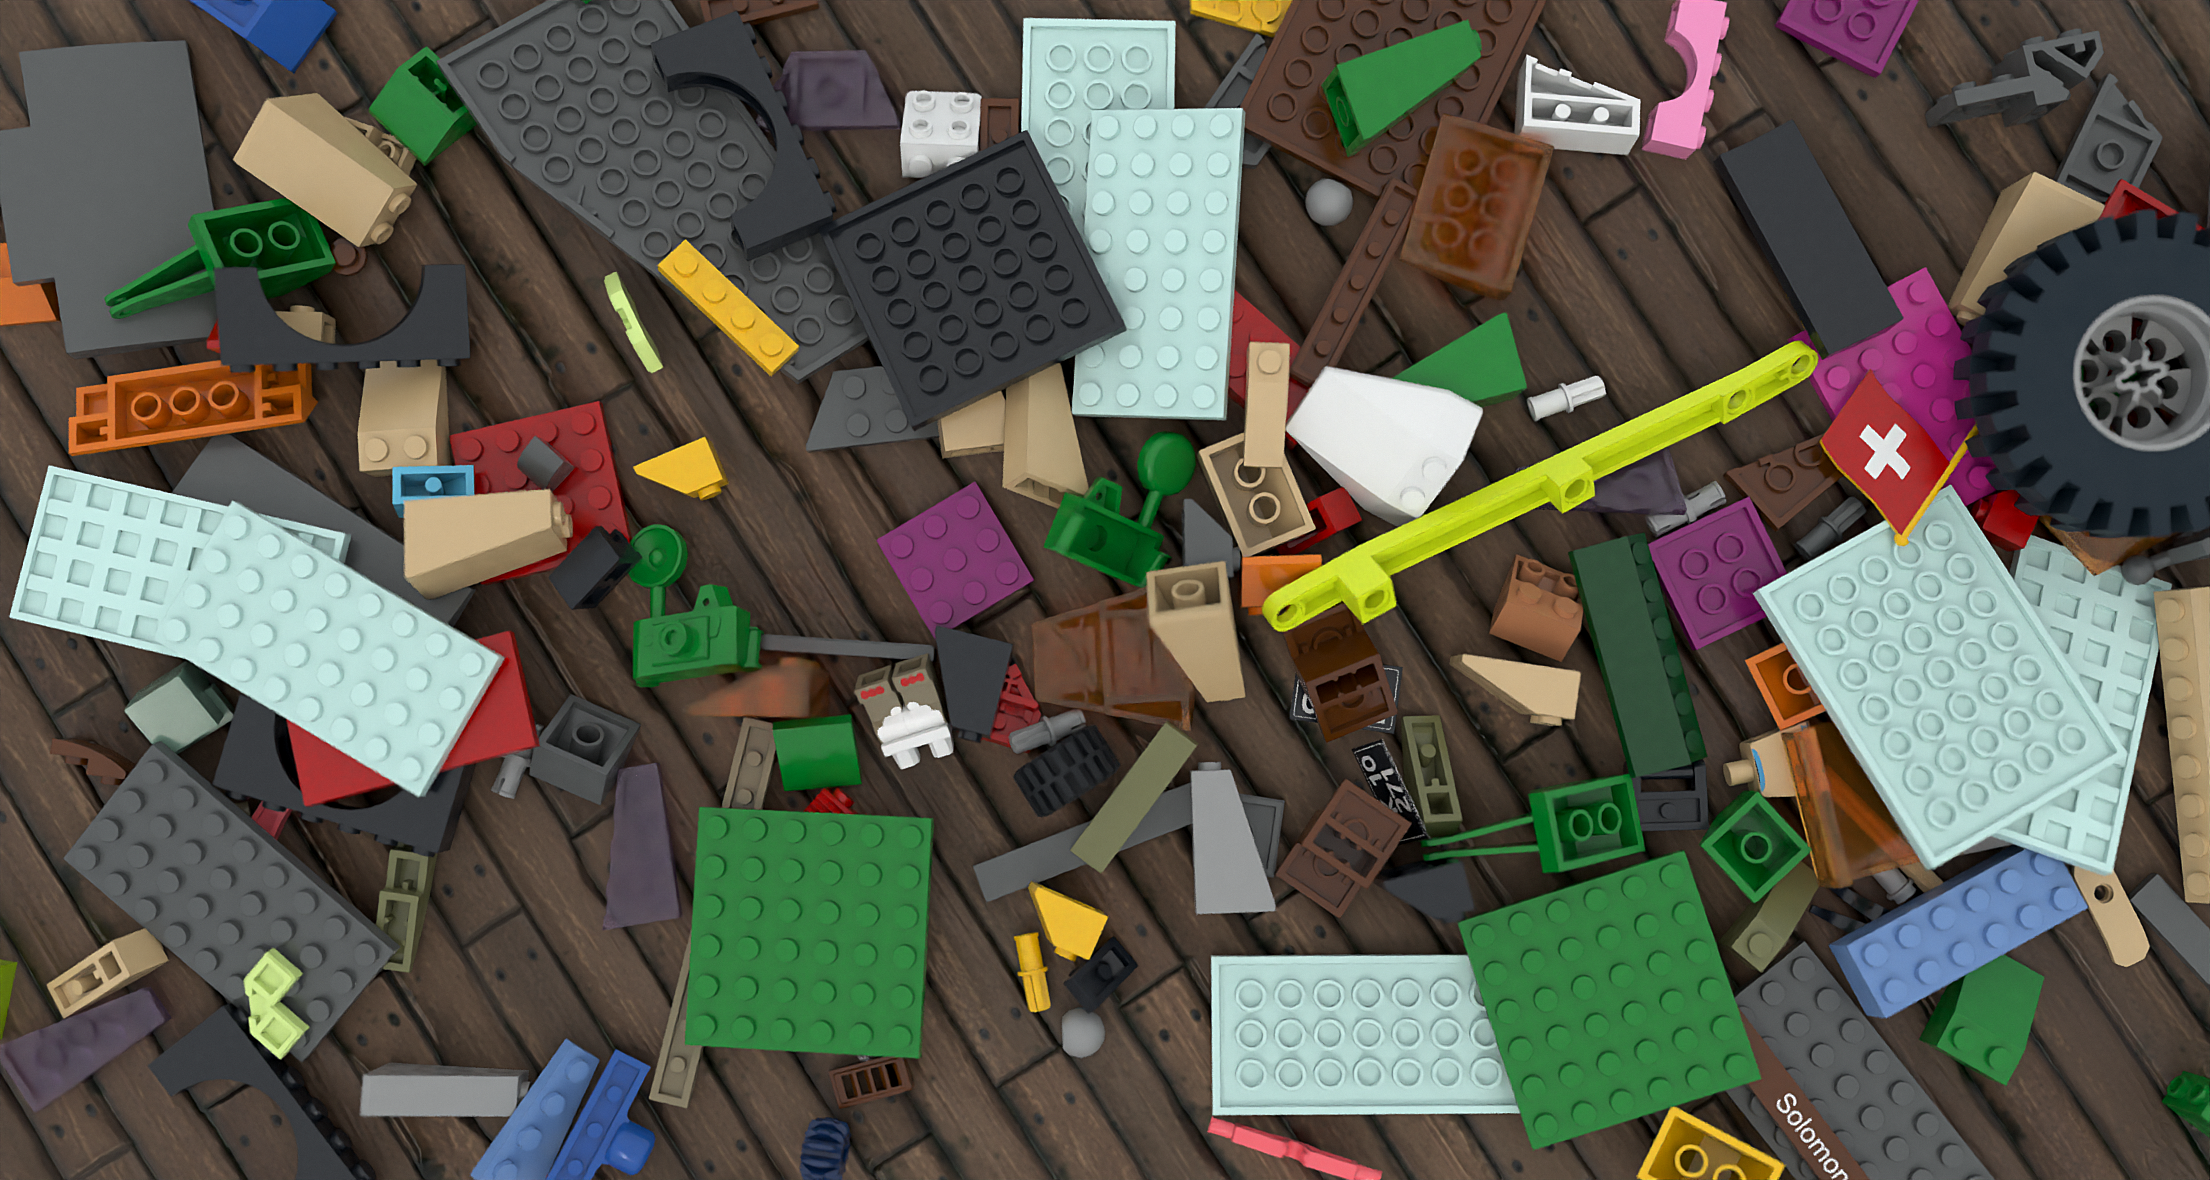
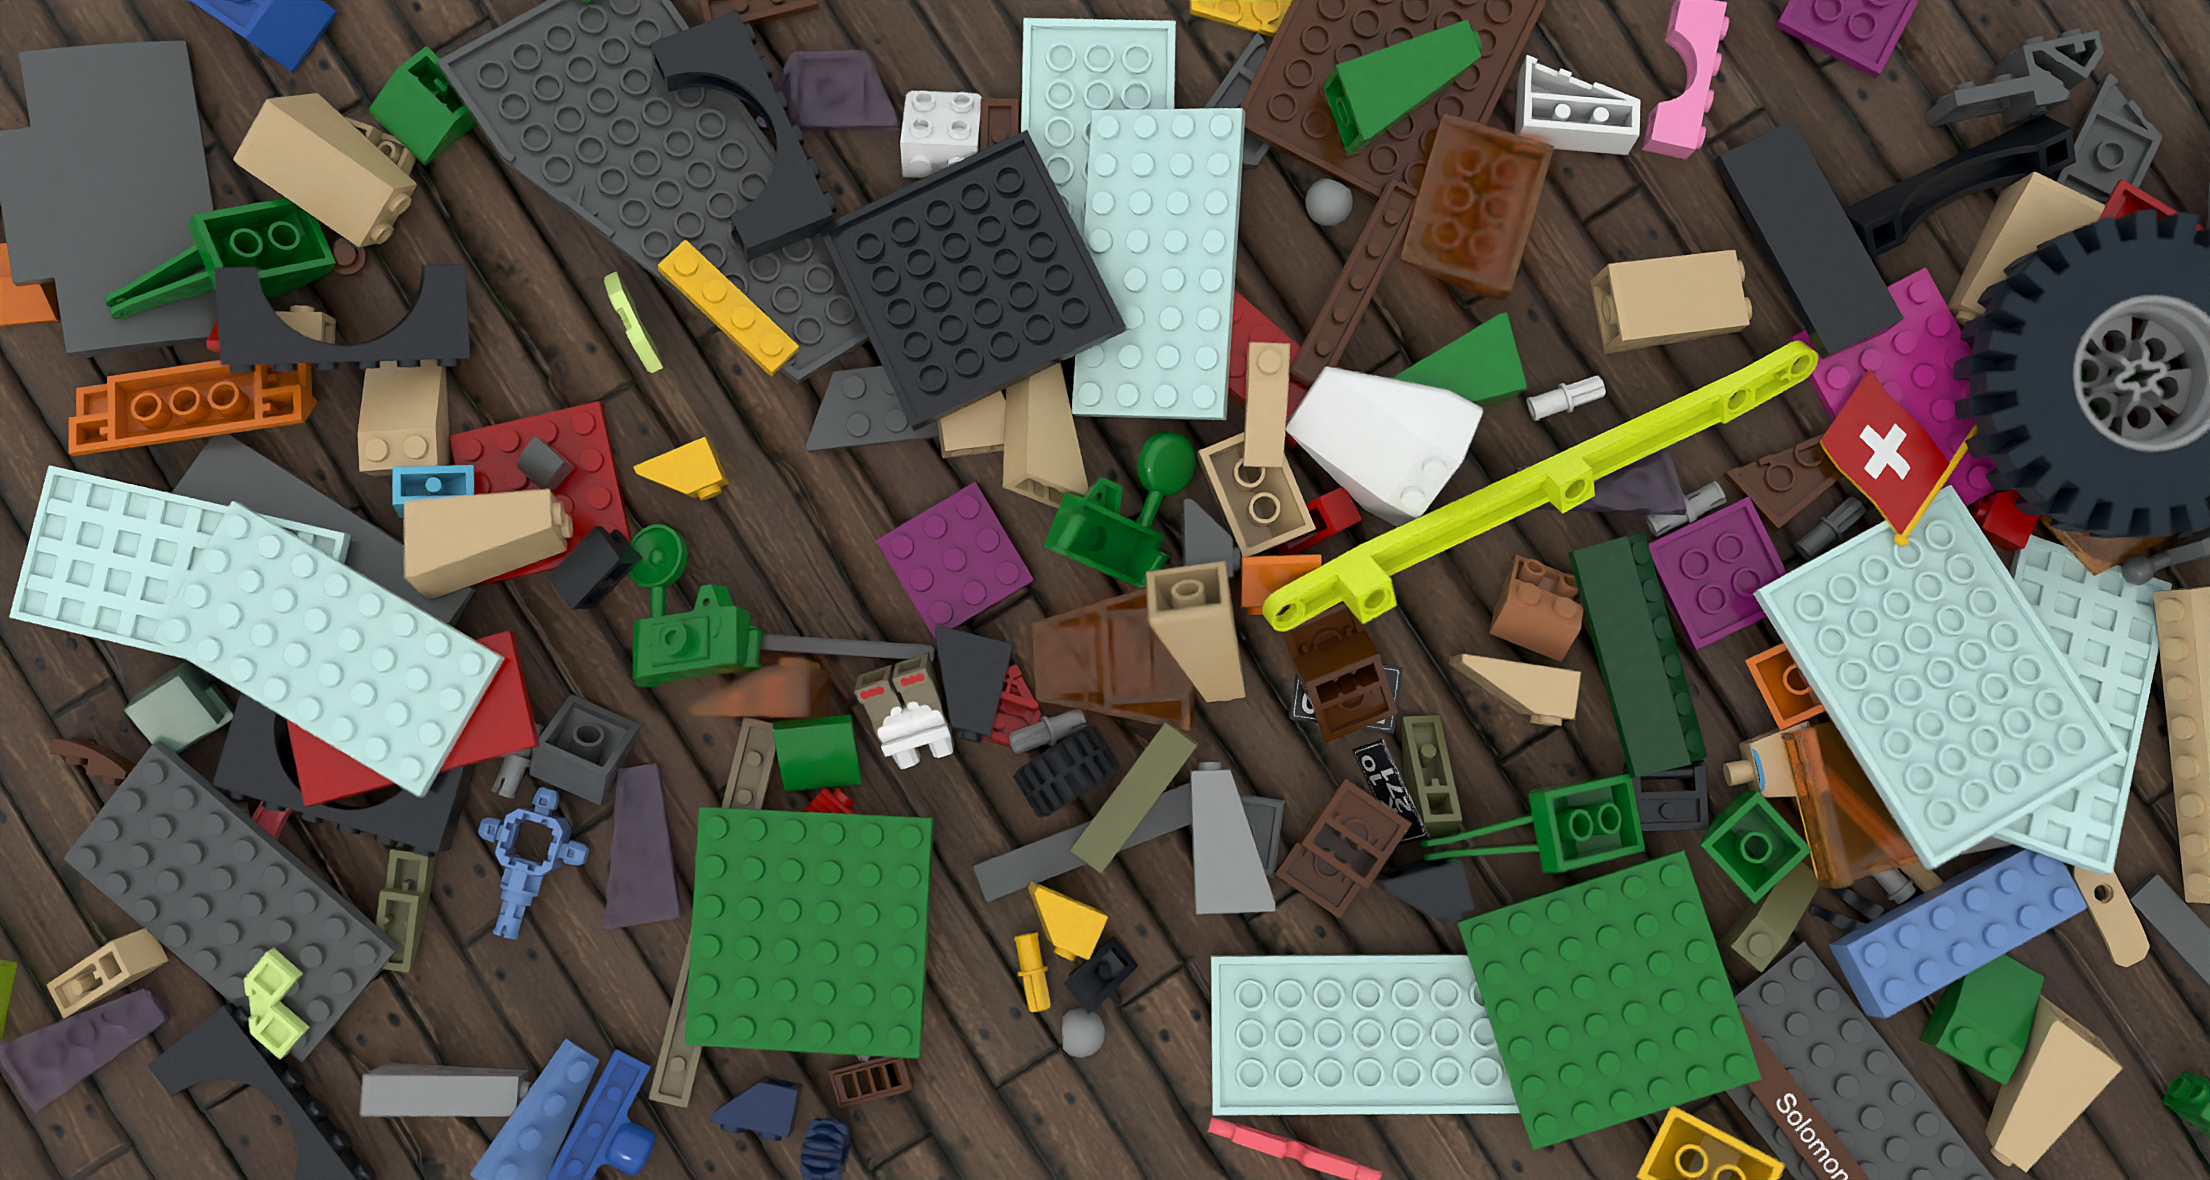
none -> medium blue piece [478,786,589,939]
none -> dark blue slope [710,1076,803,1141]
none -> tan slope [1591,250,1752,355]
none -> black arch [1843,115,2076,259]
none -> tan slope [1985,994,2123,1172]

